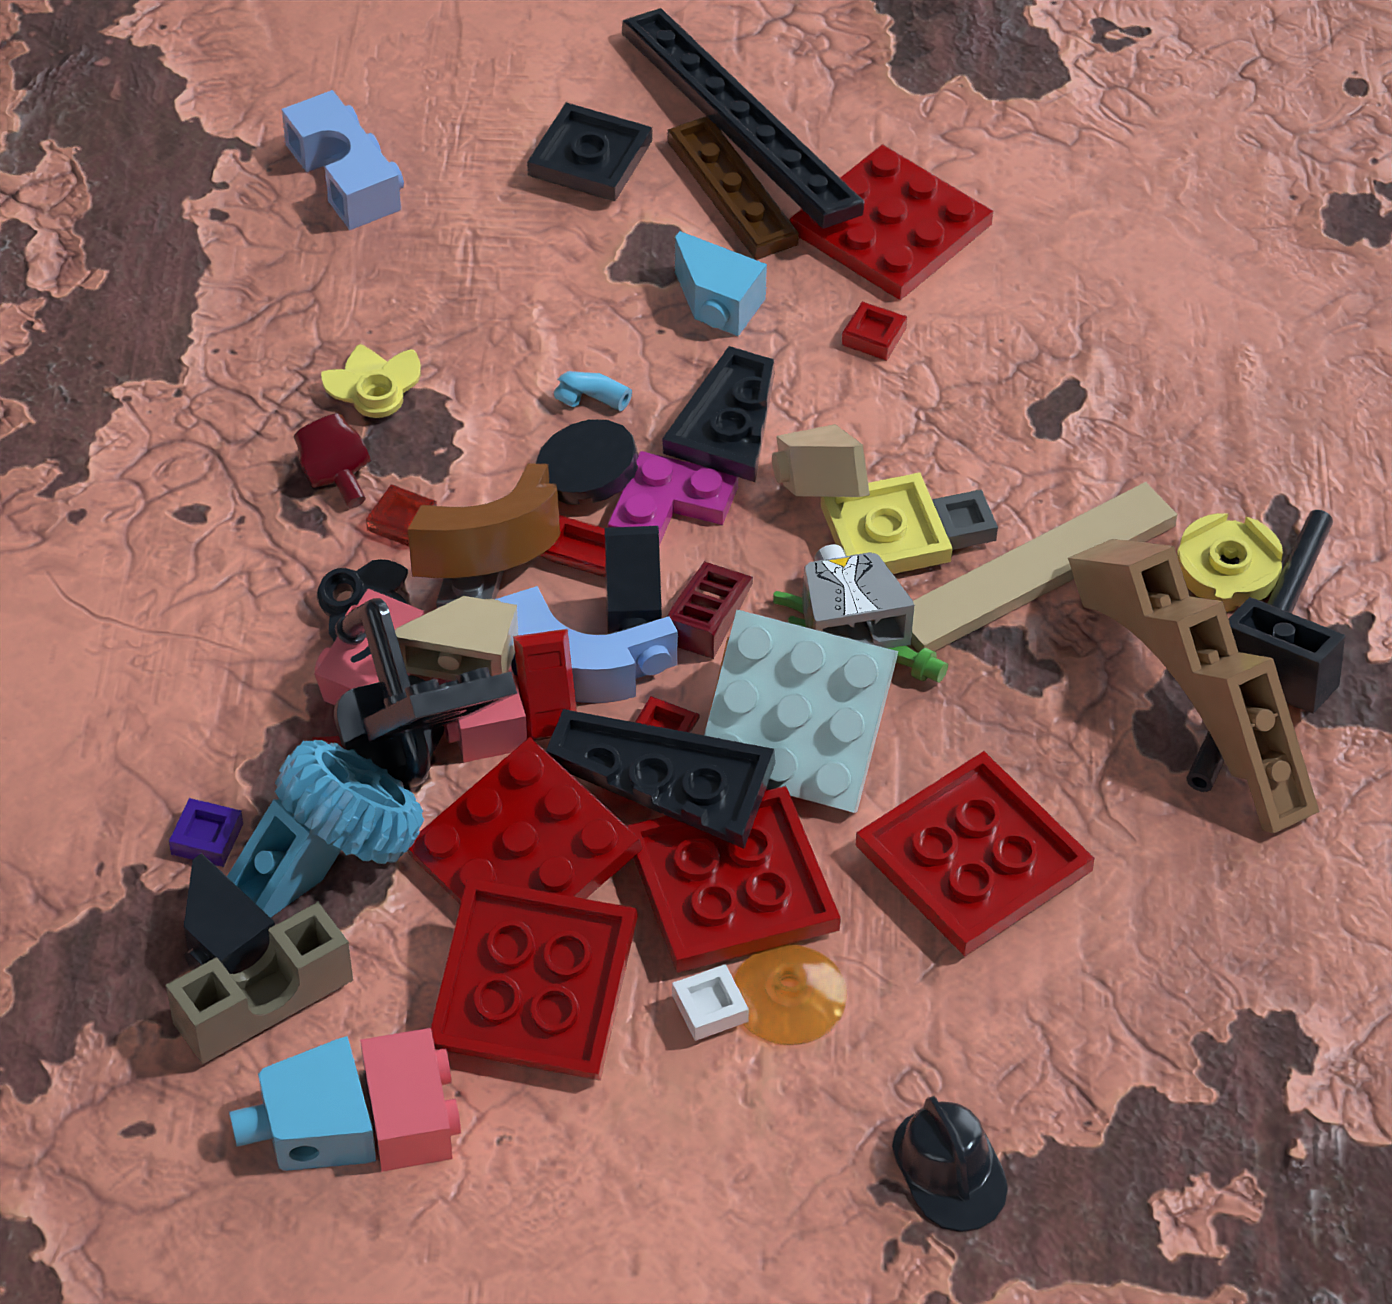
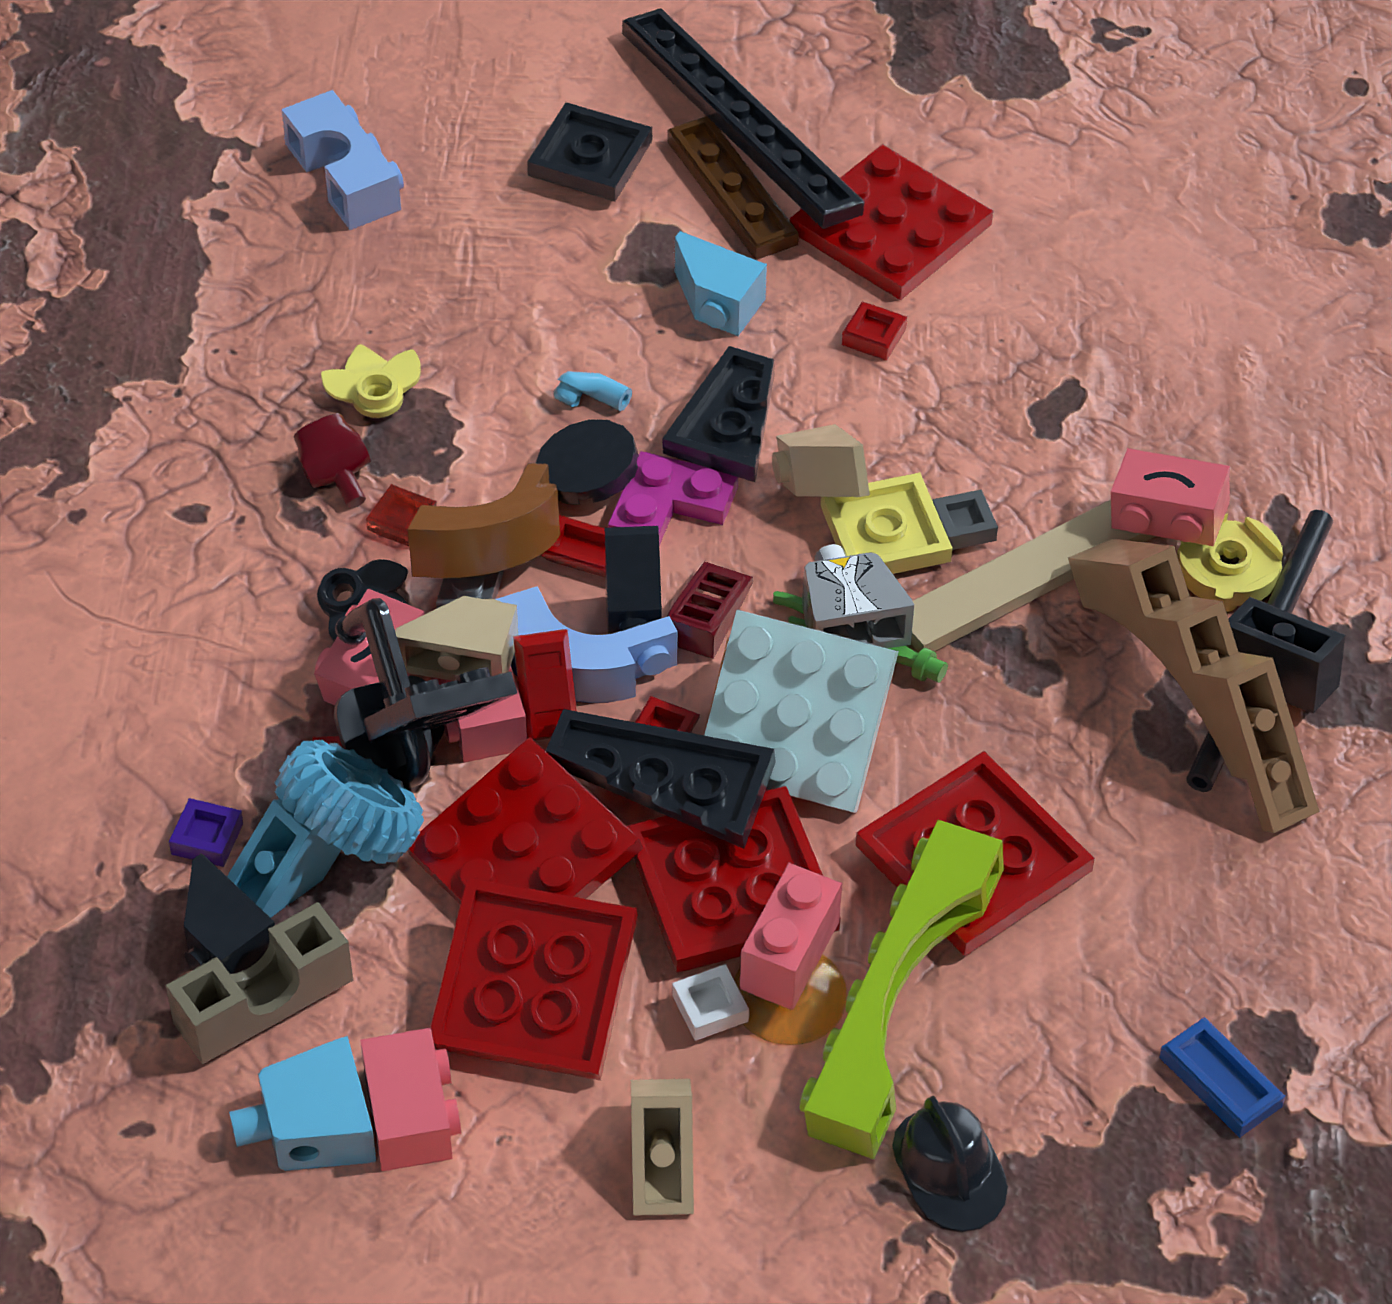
none -> tan slope [631,1079,694,1215]
none -> coral brick [740,863,842,1010]
none -> lime arch [800,820,1004,1160]
none -> coral brick [1110,448,1230,547]
none -> blue tile [1159,1017,1285,1138]

